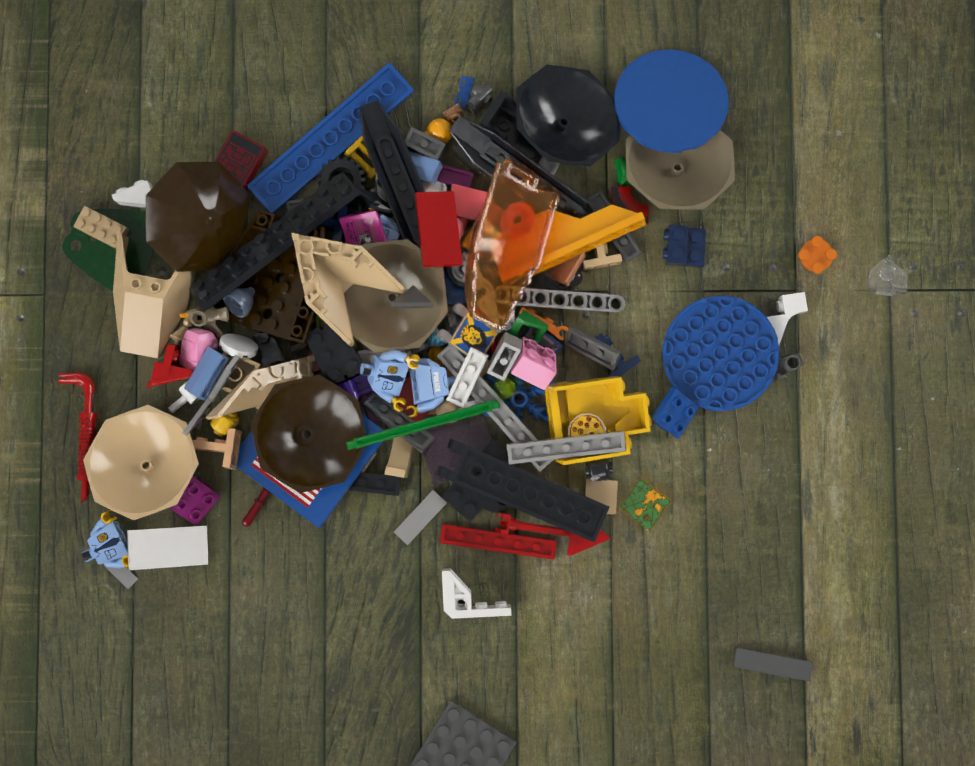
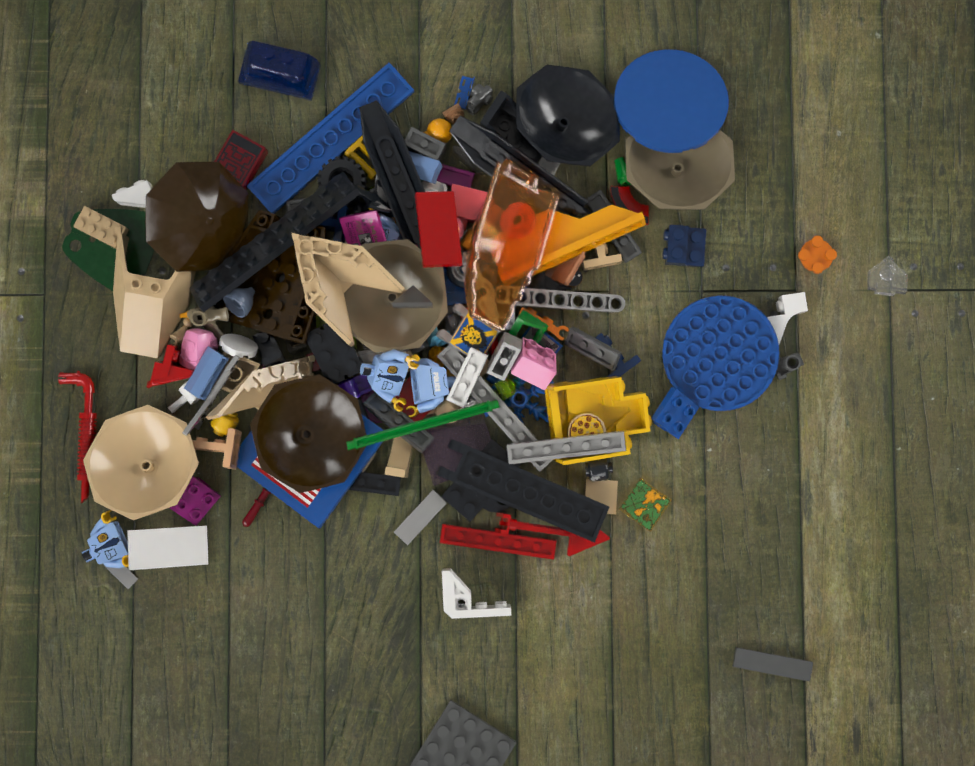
none -> clear blue windscreen [238,41,321,101]

